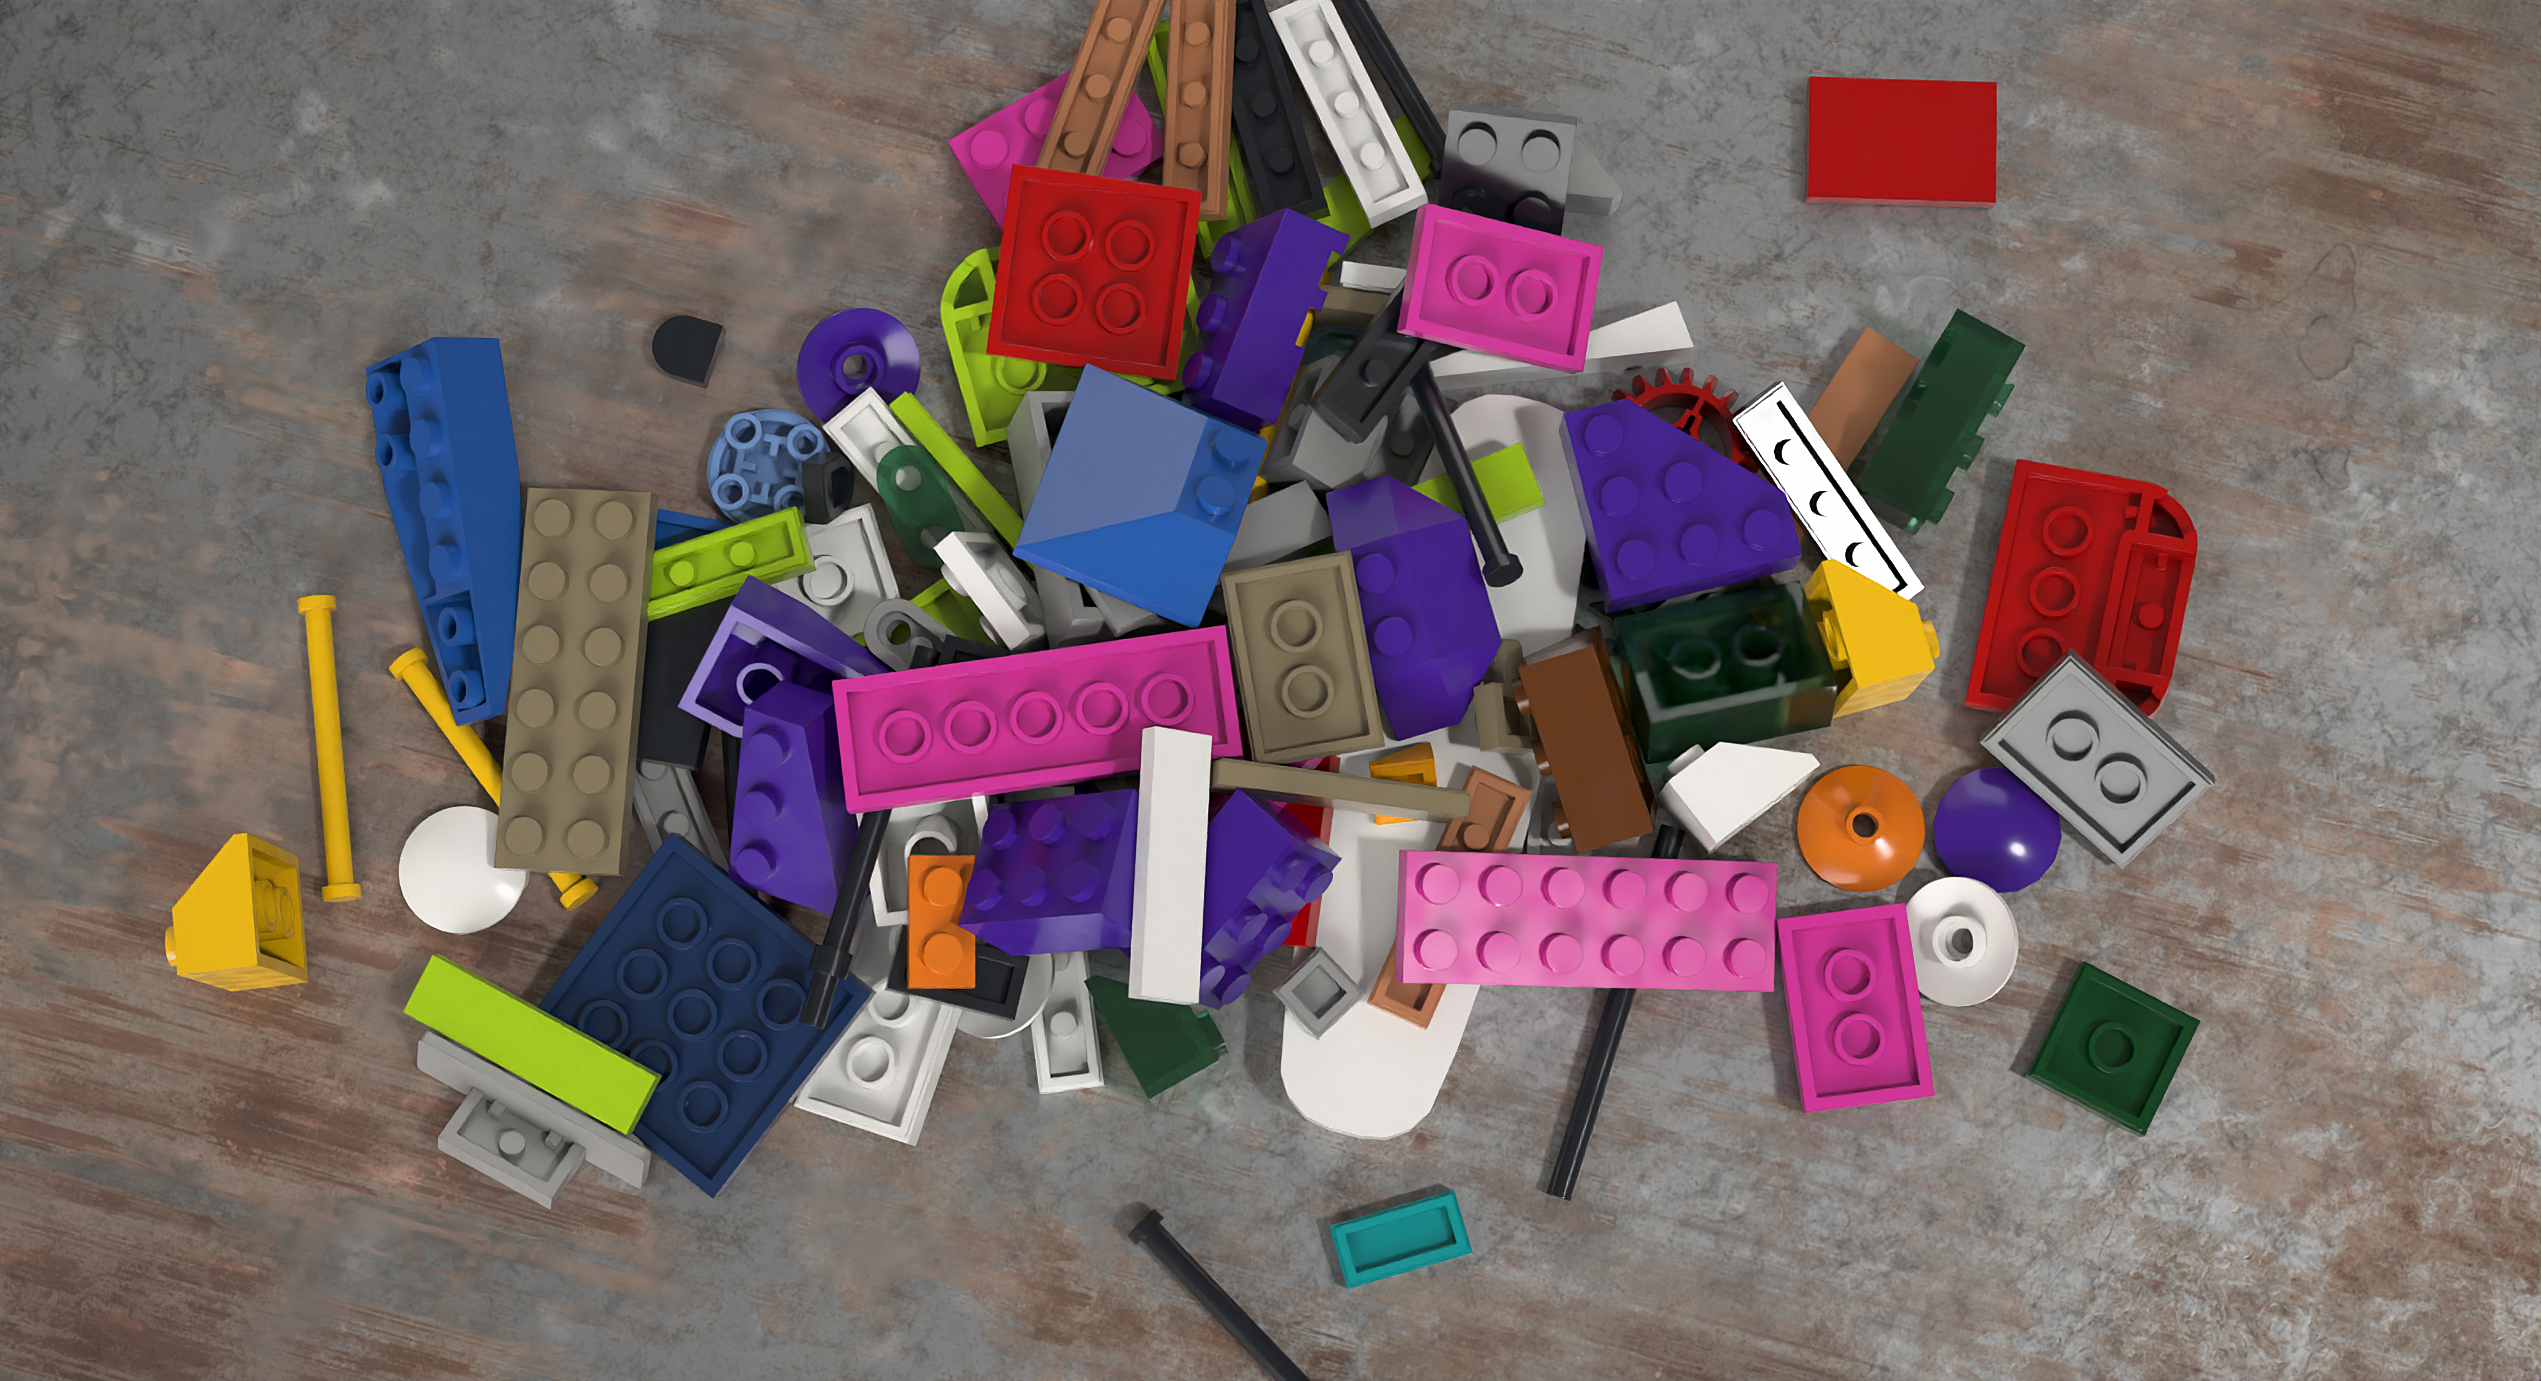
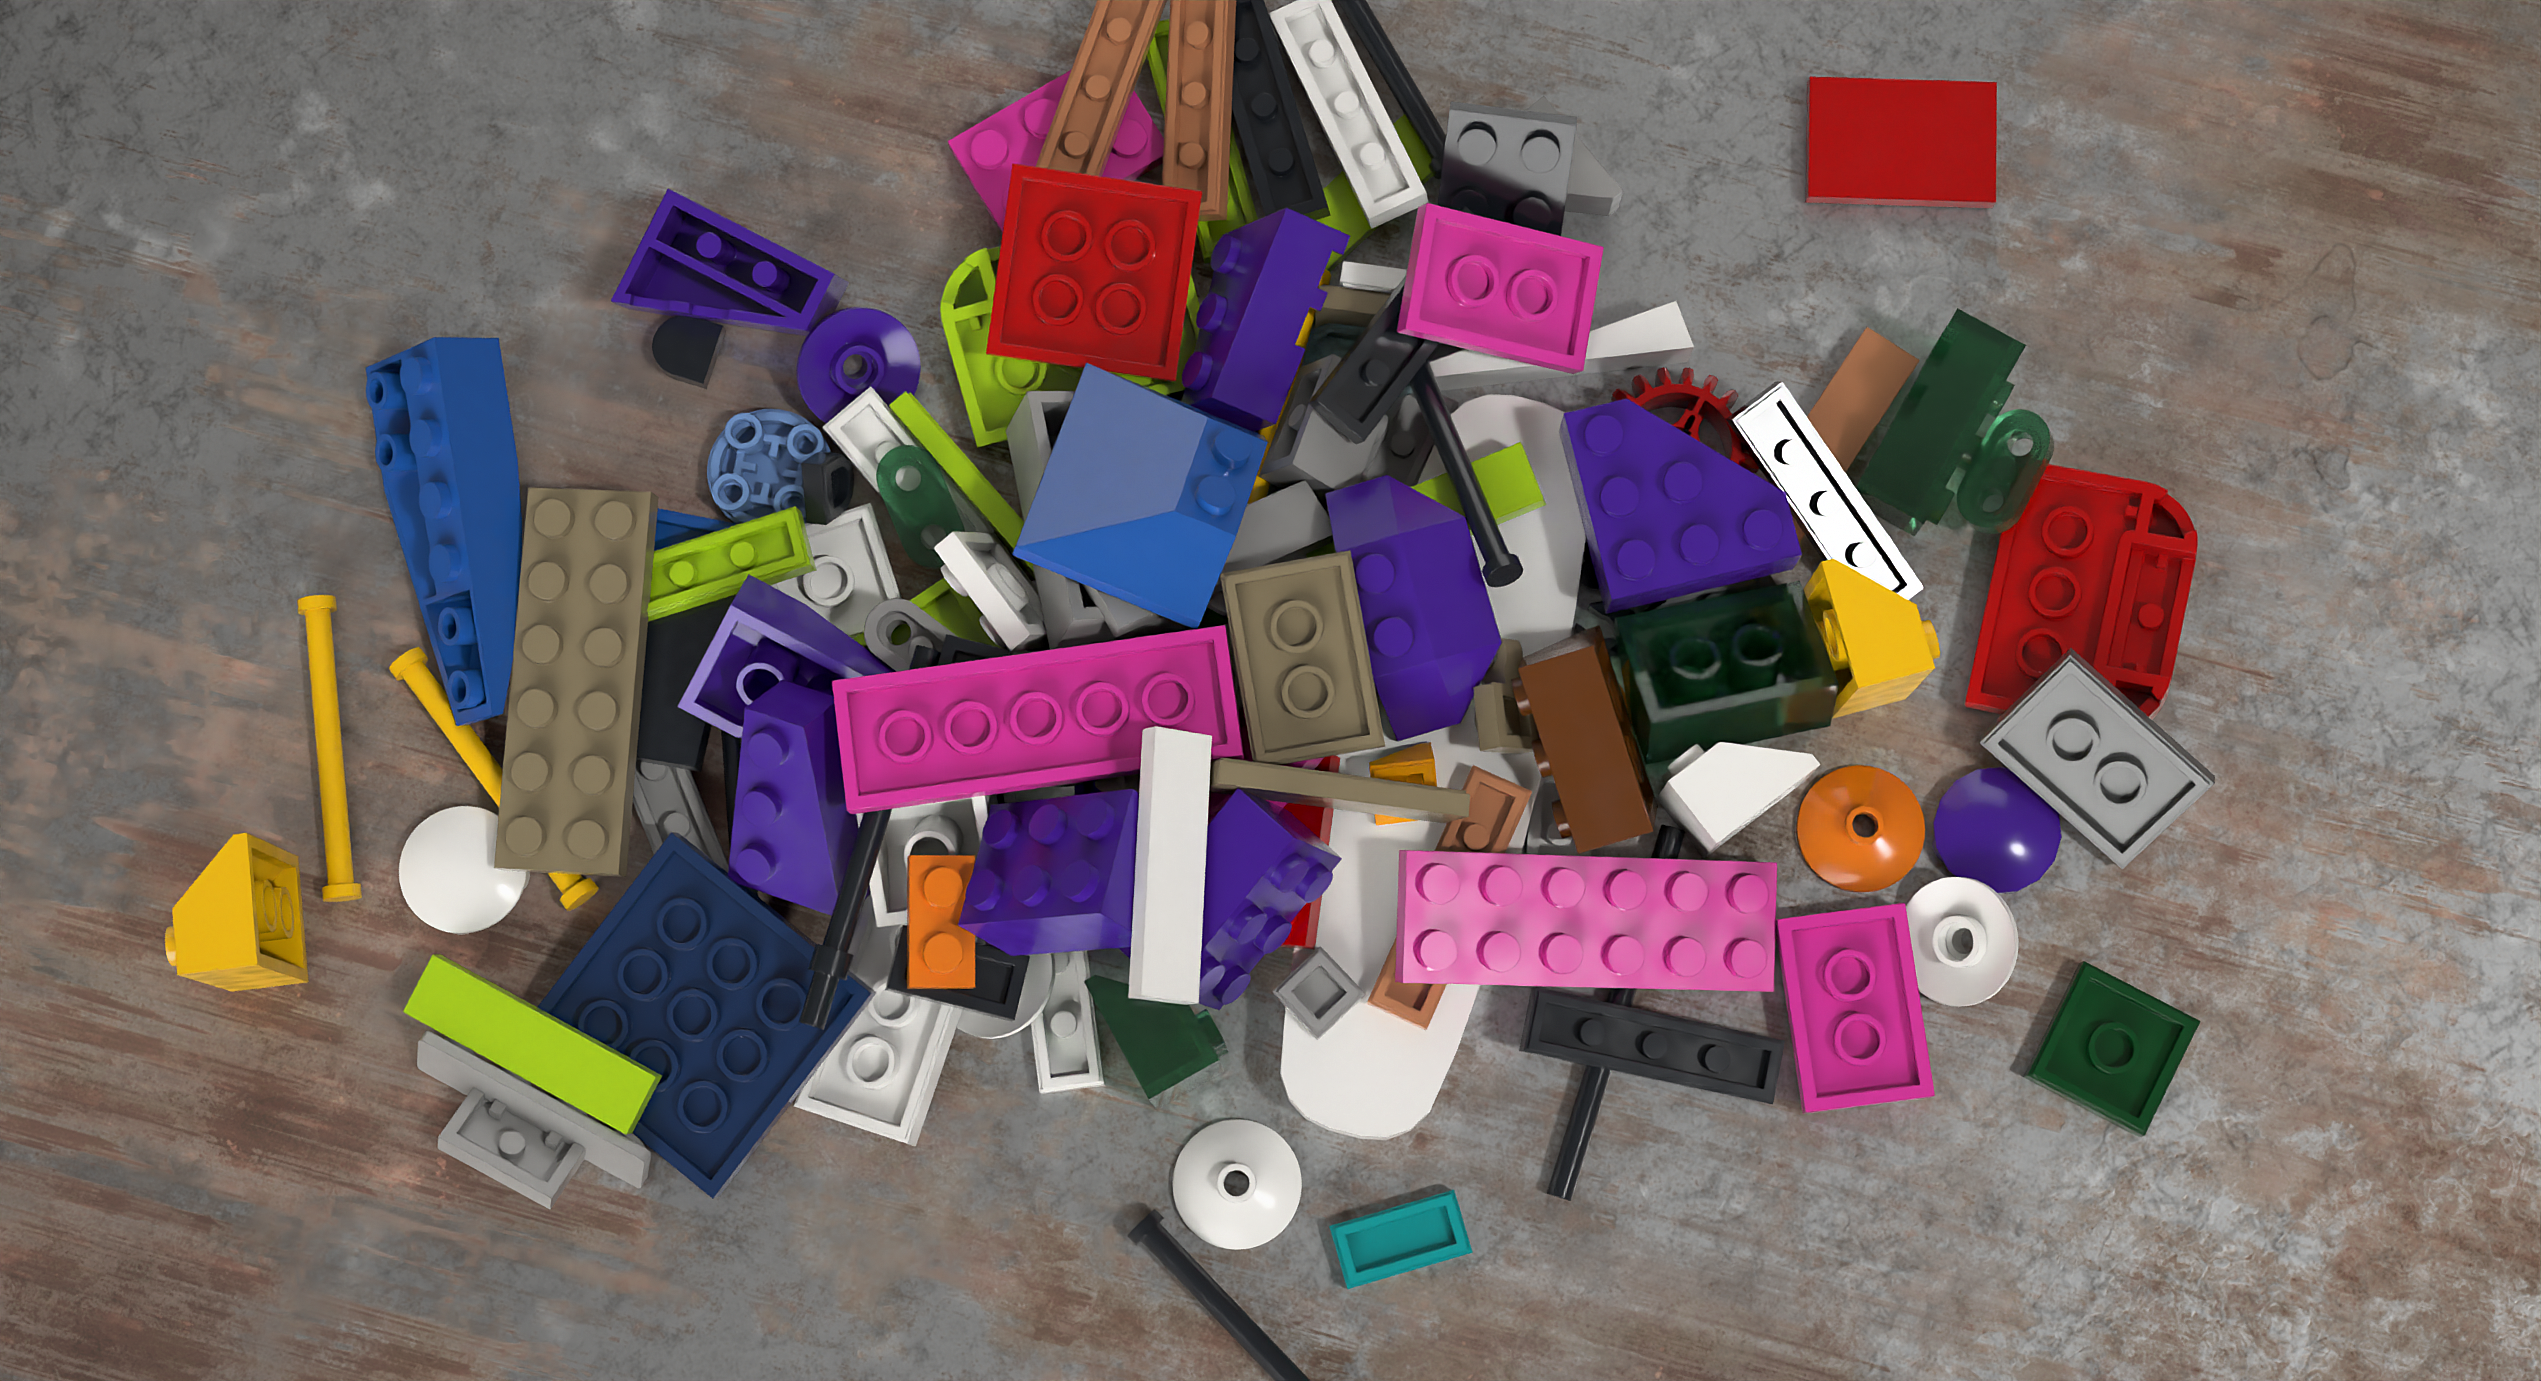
none -> dark purple wedge [611,188,849,336]
none -> white dish [1172,1119,1302,1250]
none -> black tile [1519,987,1785,1104]
none -> clear green plate [1957,409,2054,534]

